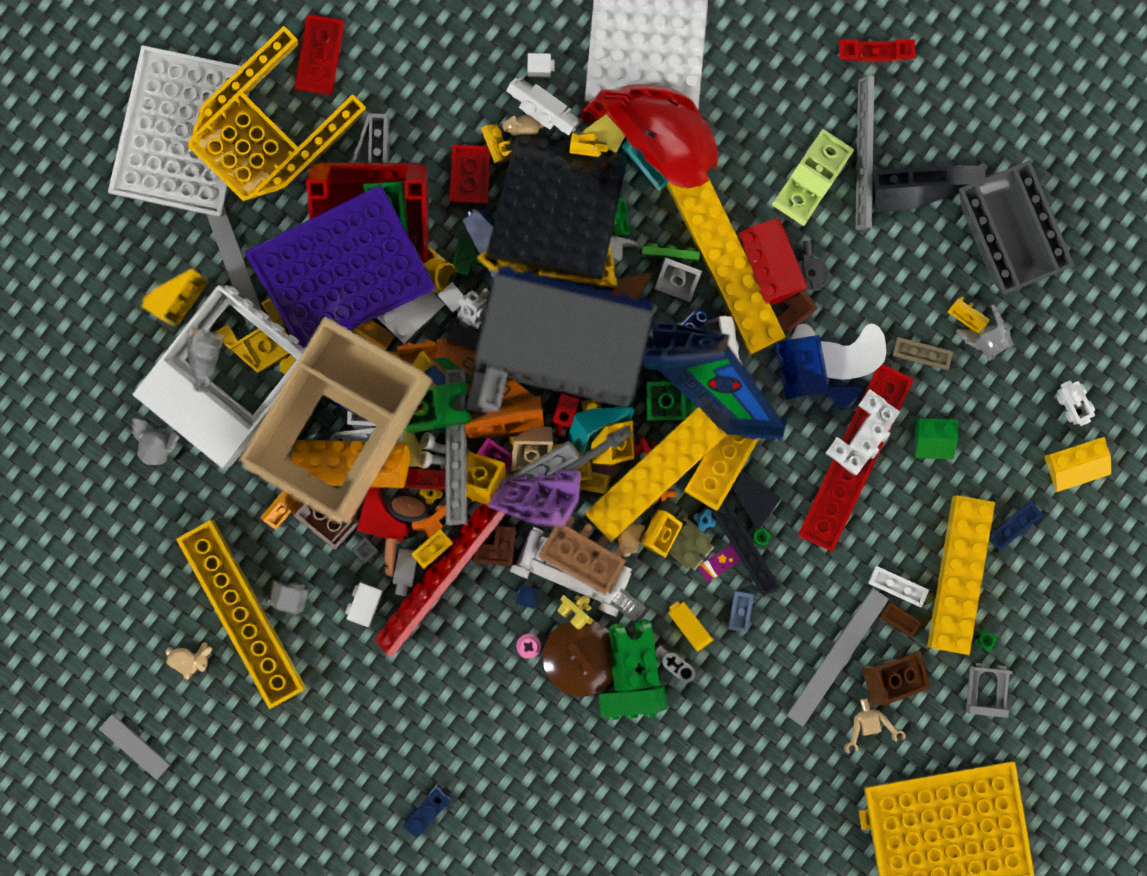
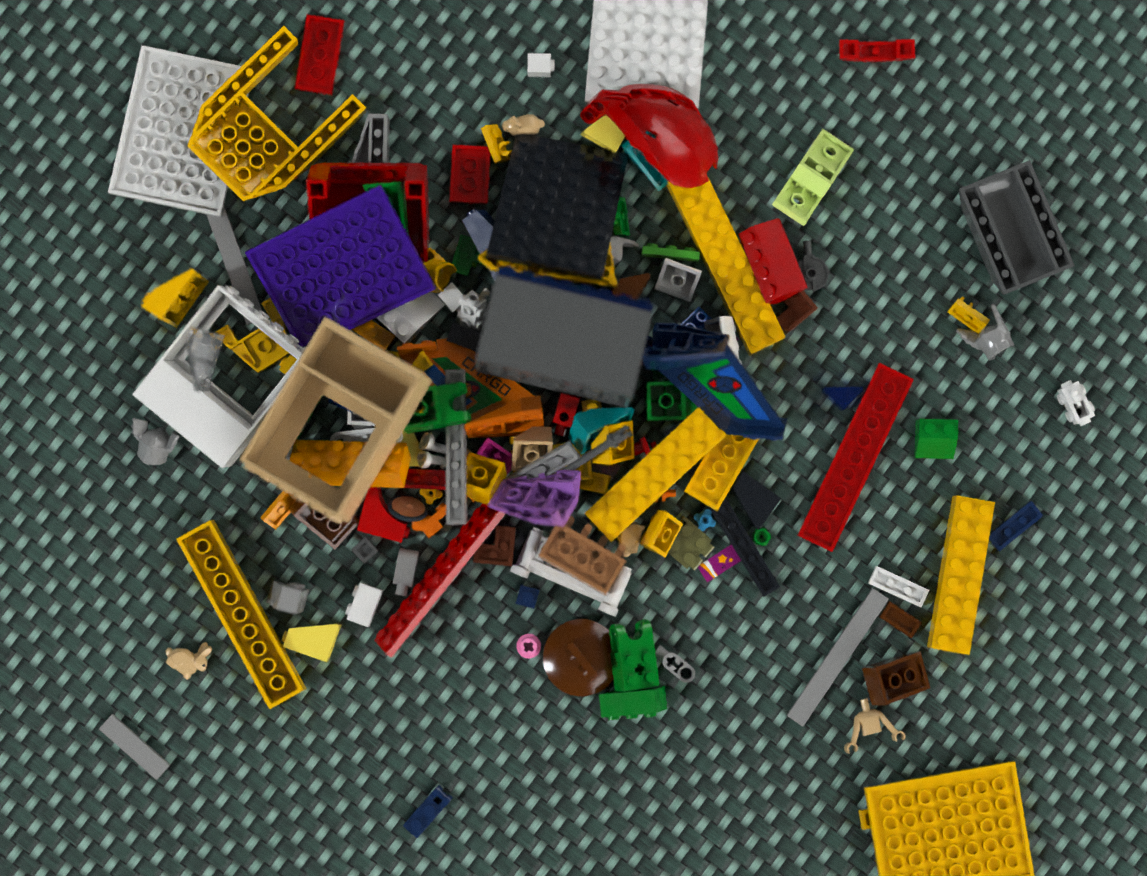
nougat tile [385,538,397,577] -> none
yellow plate [411,529,453,569] -> none
light grey panel [466,367,508,414] -> none
white bracket [506,75,583,135] -> none
light yellow hips [557,595,594,629] -> none
yellow rock [569,132,609,157] -> none
clear slope [610,589,645,621] -> none
yellow slope [668,601,713,652] -> none
sand blue plate [728,591,754,633] -> none
clear blue slope [775,335,830,400] -> none
white sticker [790,324,886,380] -> none
white bracket [826,389,900,476] -> none
light grey tile [856,76,874,230] -> none
black wedge [872,166,986,213] -> none
dark tan plate [892,337,953,371] -> none
light grey panel [966,663,1013,718] -> none
green plate [975,629,997,652] -> none
yellow slope [1044,437,1111,492] -> none
none -> light yellow slope [282,623,341,662]

